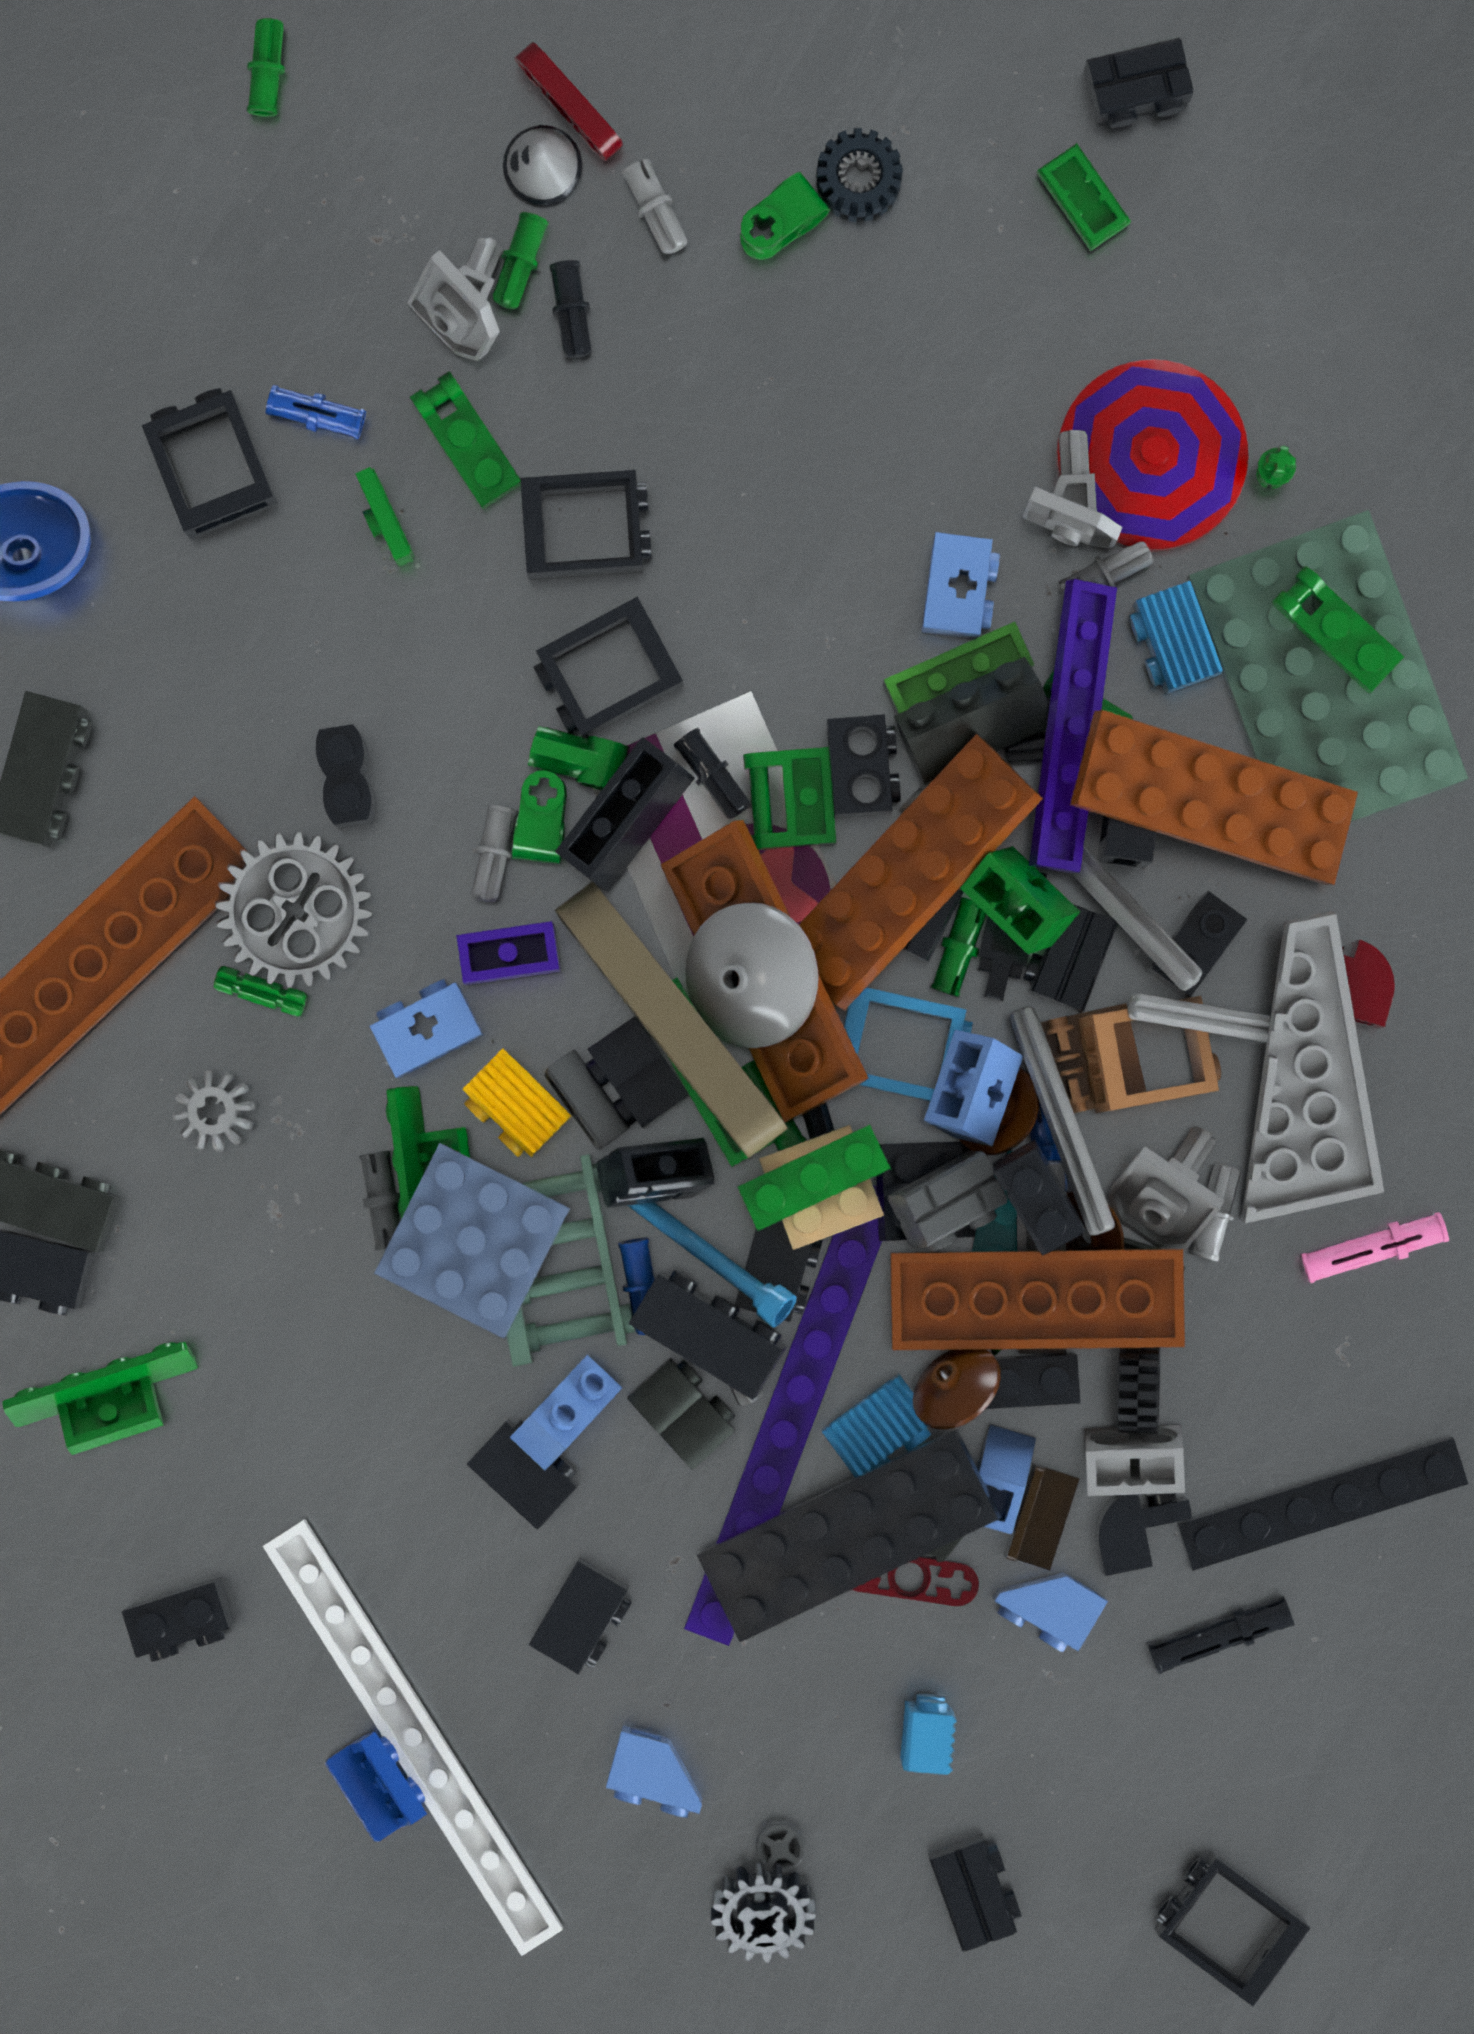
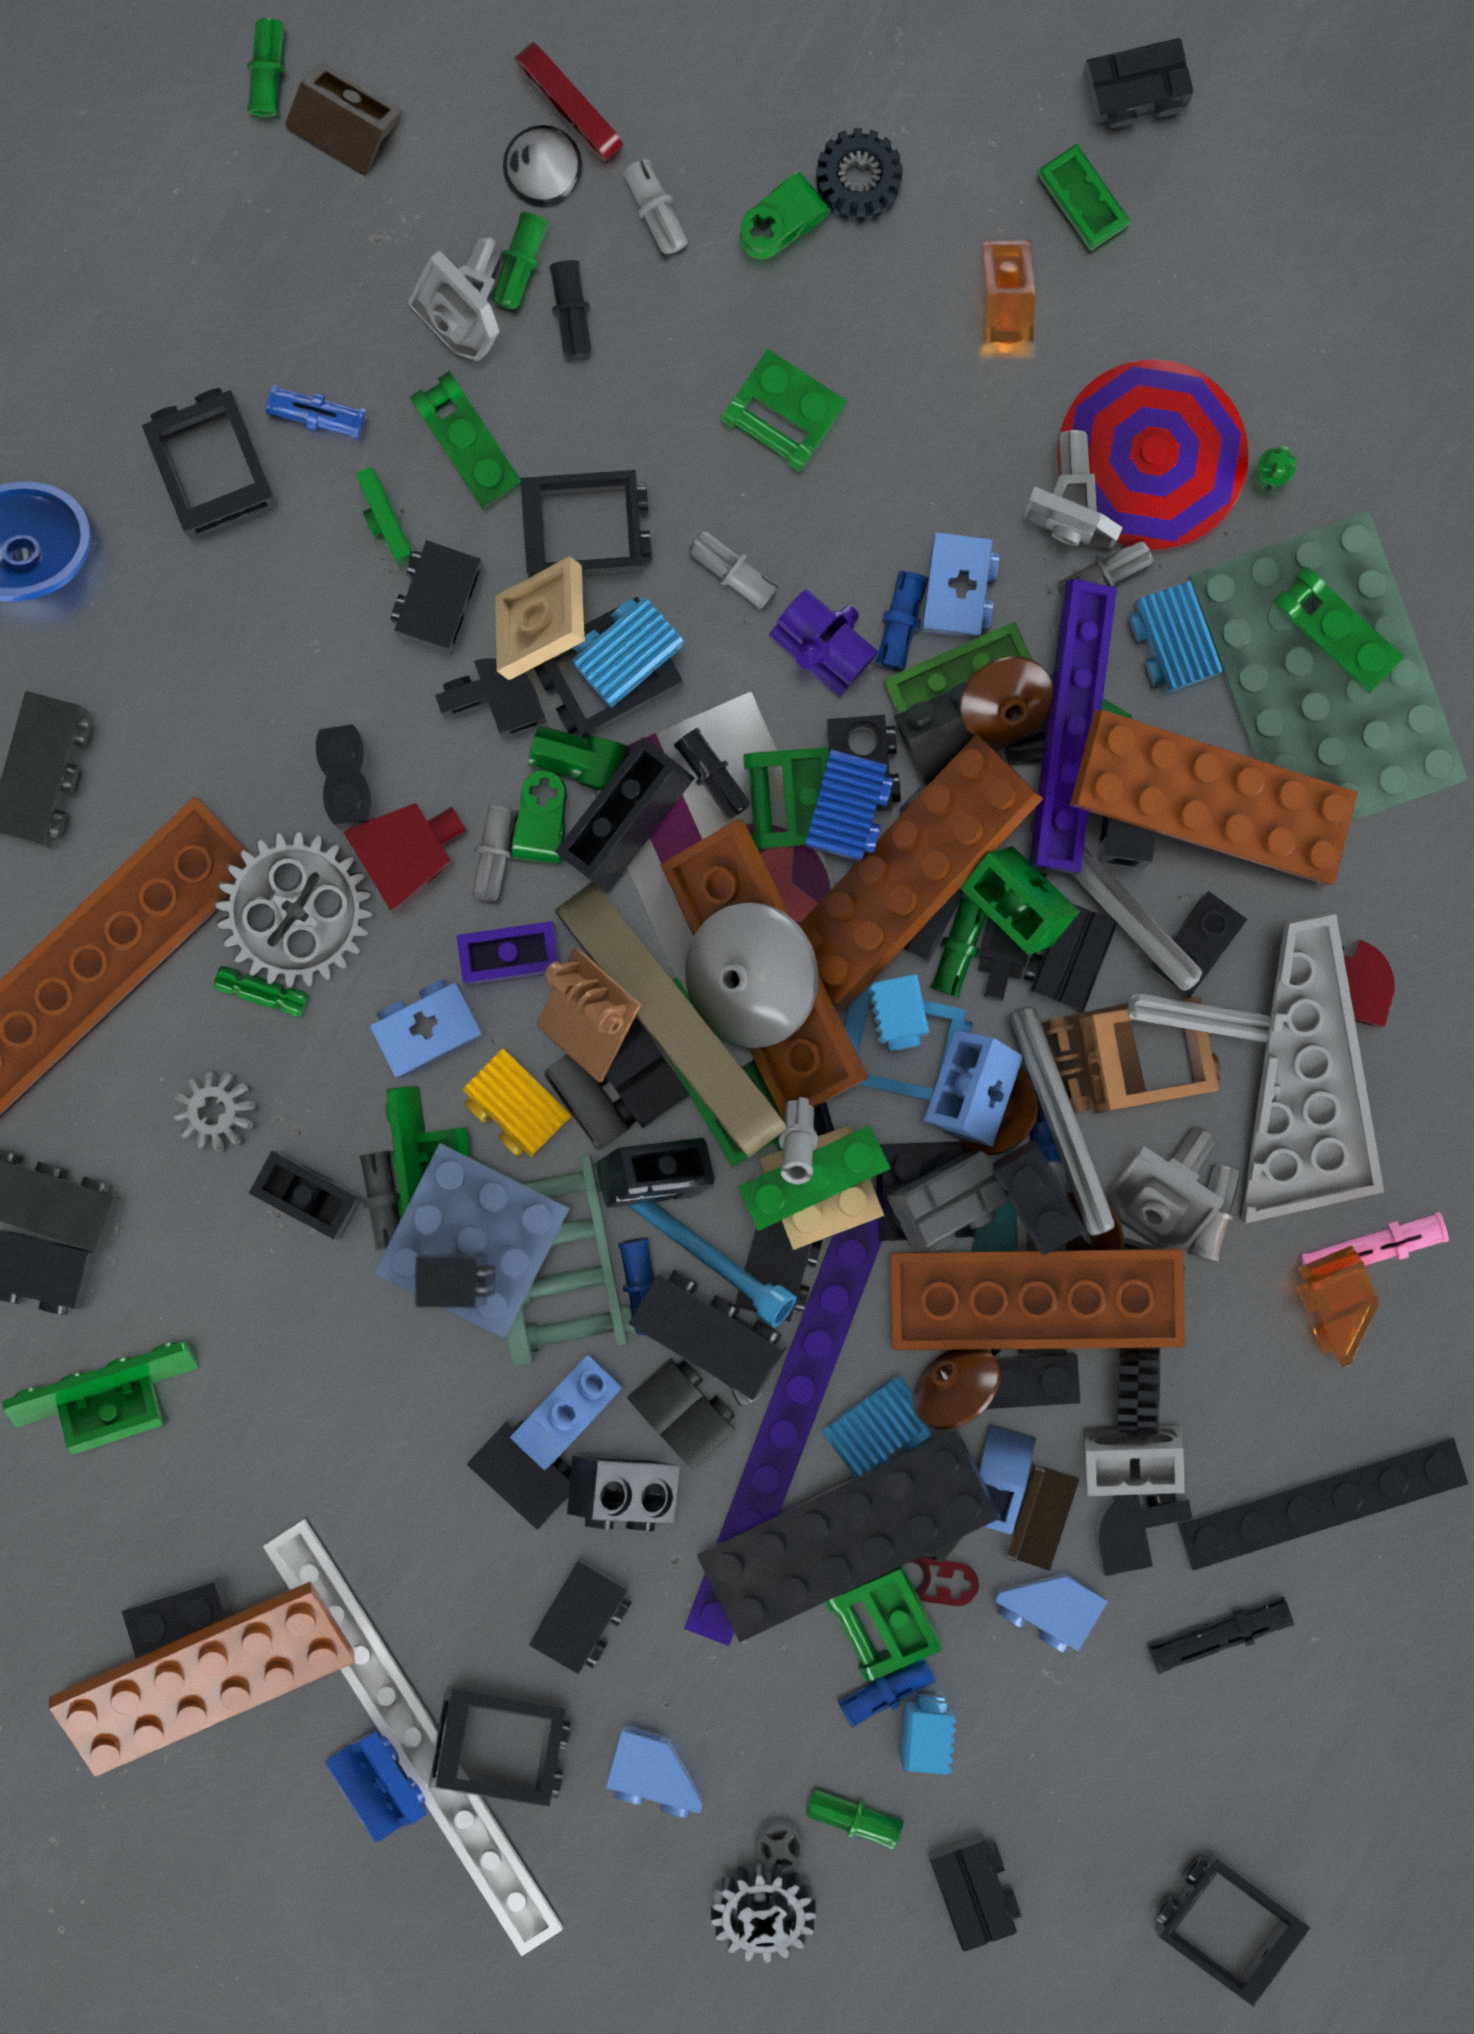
none -> plate [49,1581,355,1777]
none -> black brick [249,1151,362,1239]
none -> dark brown panel [285,62,403,173]
none -> dark red torso [343,803,467,913]
none -> black brick [390,540,483,655]
none -> black brick [415,1254,496,1308]
none -> black window [428,1689,570,1807]
none -> black brick [435,658,547,738]
none -> tan plate [495,556,584,680]
none -> medium nougat hinge [536,947,641,1082]
none -> black brick [567,1456,680,1531]
none -> dark azure brick [572,597,684,708]
none -> light grey axle [689,531,779,610]
none -> green plate [720,348,847,473]
none -> dark purple pin [769,588,879,698]
none -> light grey axle [779,1097,818,1184]
none -> blue brick [805,750,894,861]
none -> green axle [806,1790,904,1850]
none -> green plate [824,1566,942,1681]
none -> blue pin [837,1659,936,1728]
none -> dark azure brick [867,974,929,1052]
none -> blue pin [875,571,928,671]
none -> reddish brown dish [959,656,1053,743]
none -> clear orange slope [983,240,1035,344]
none -> clear orange slope [1297,1245,1380,1367]

